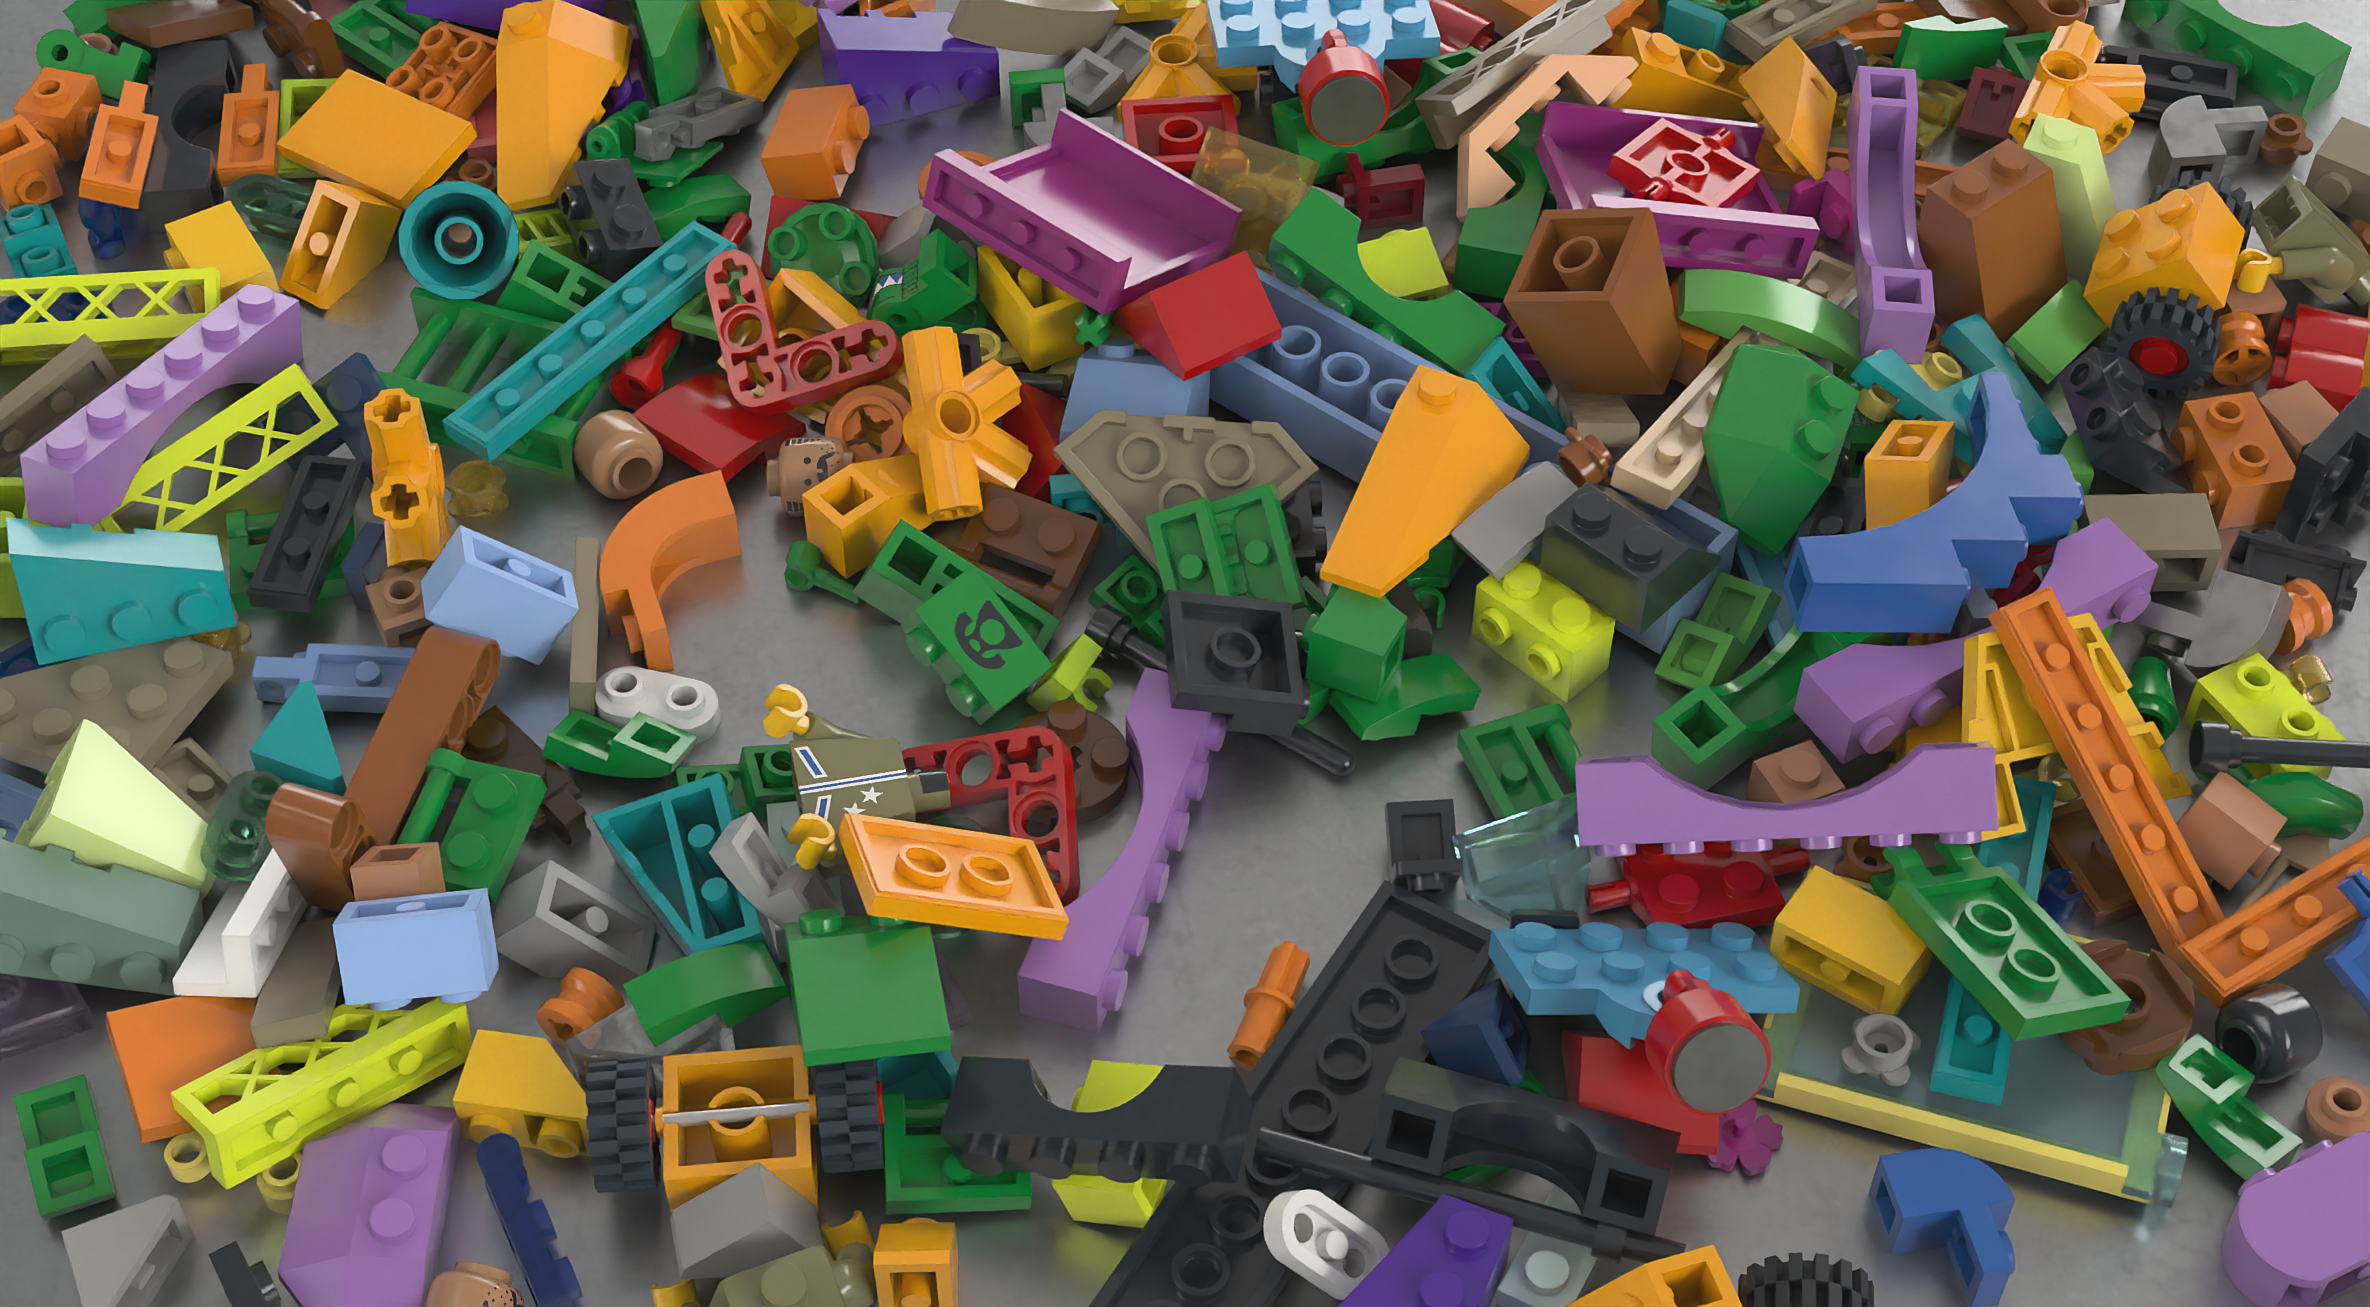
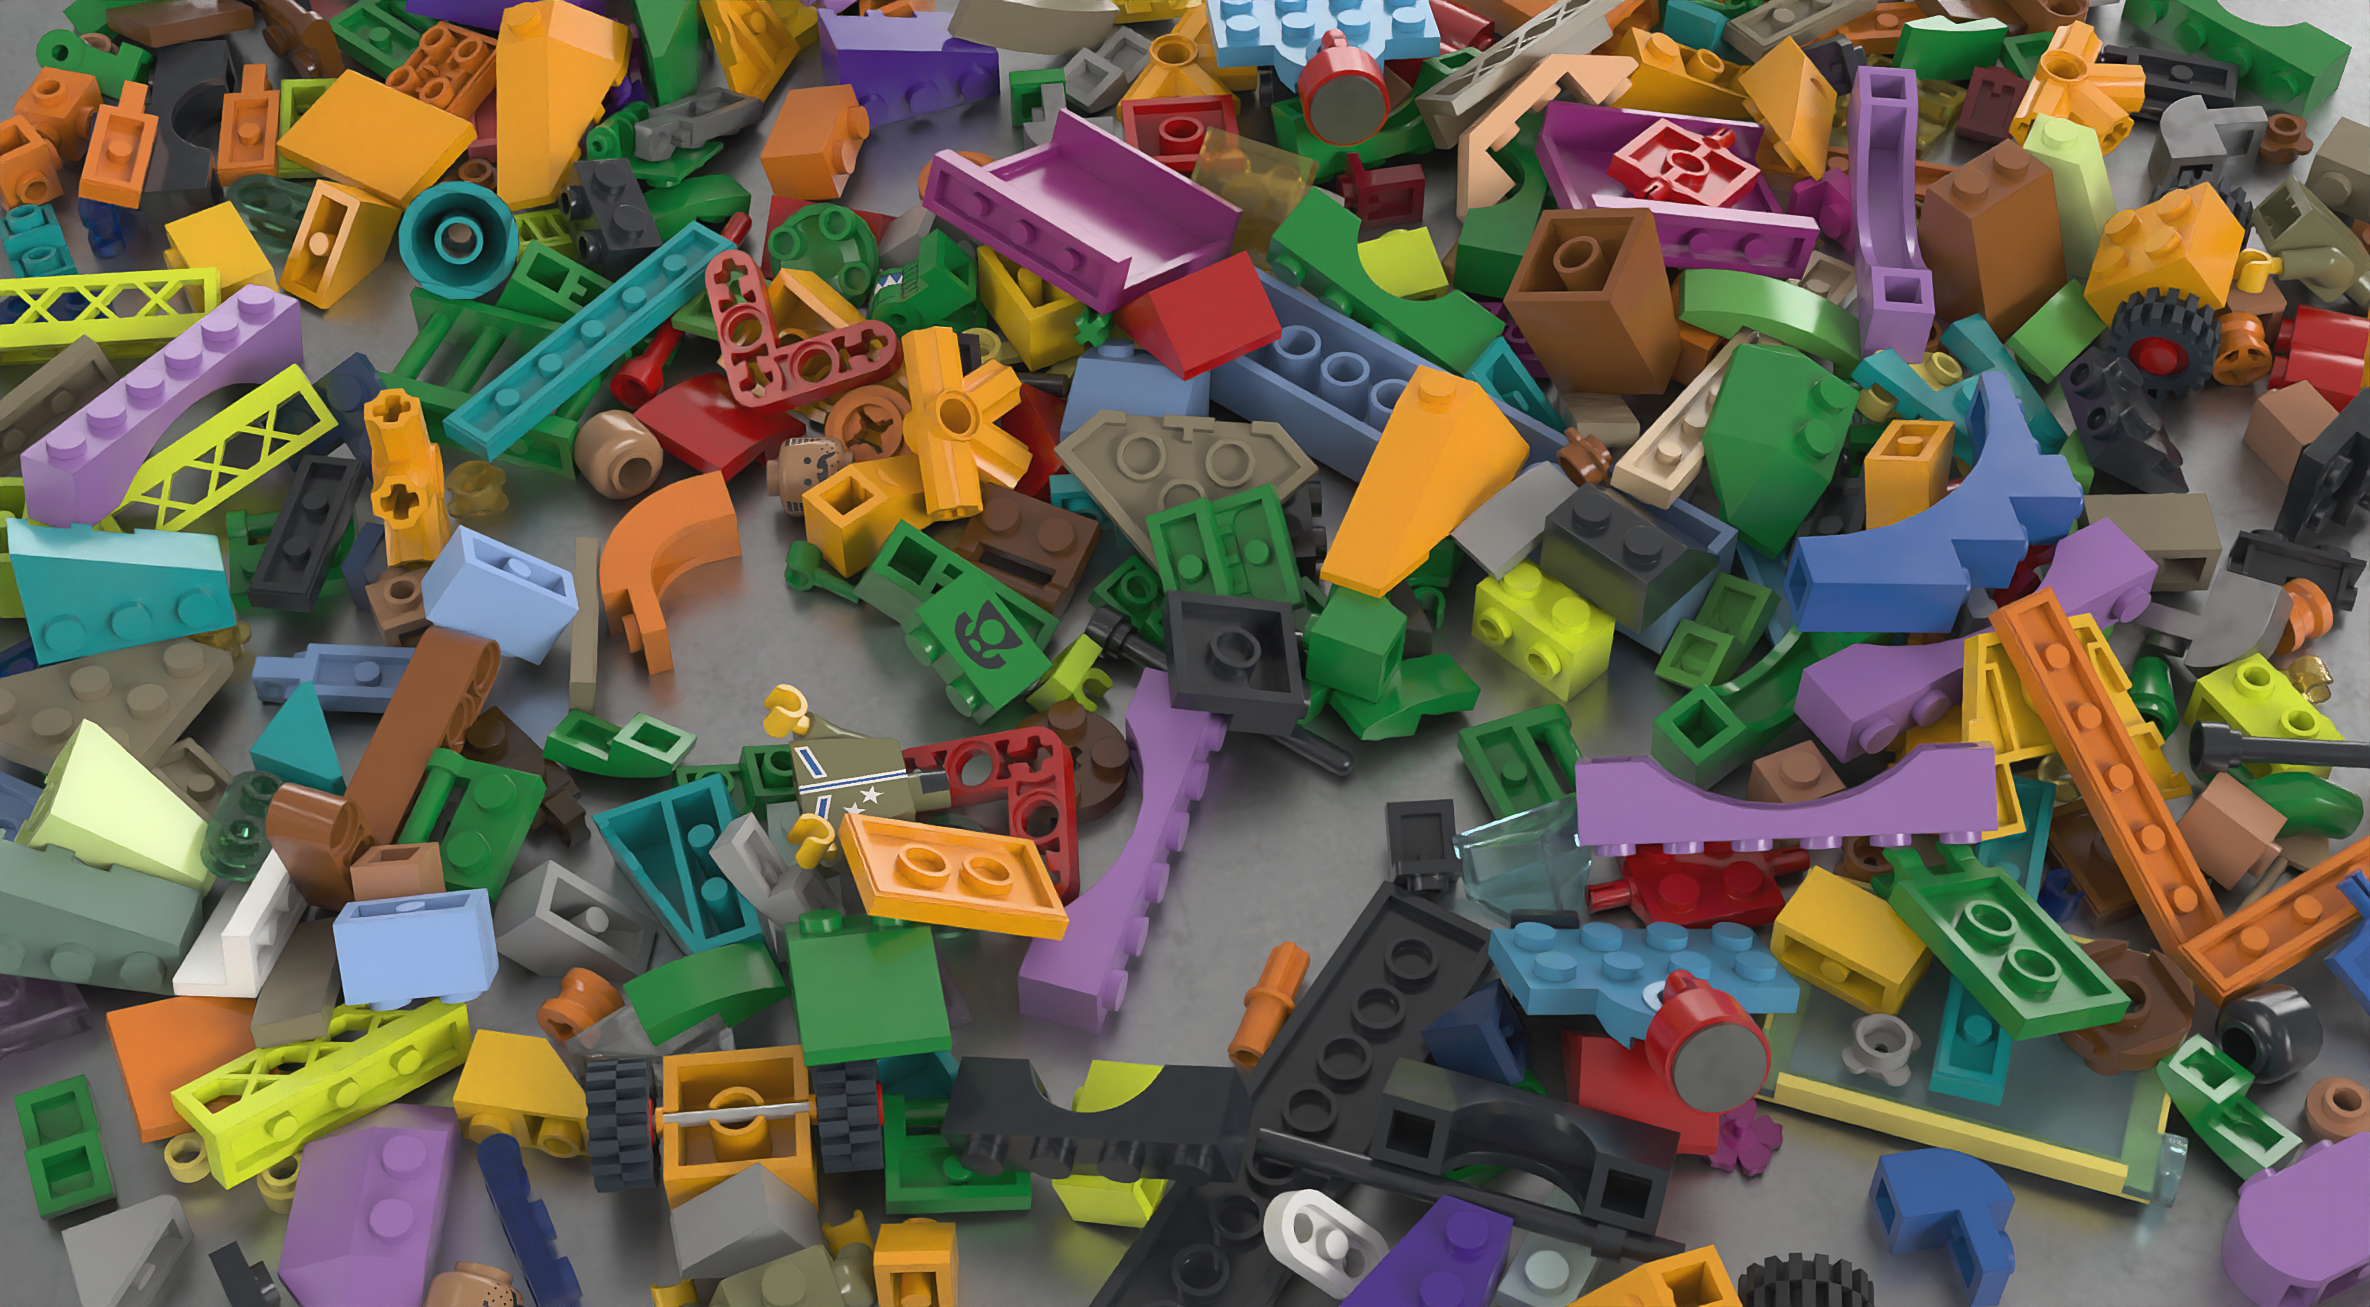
white plate [595,666,721,744] -> none
orange brick [2170,391,2296,530] -> none

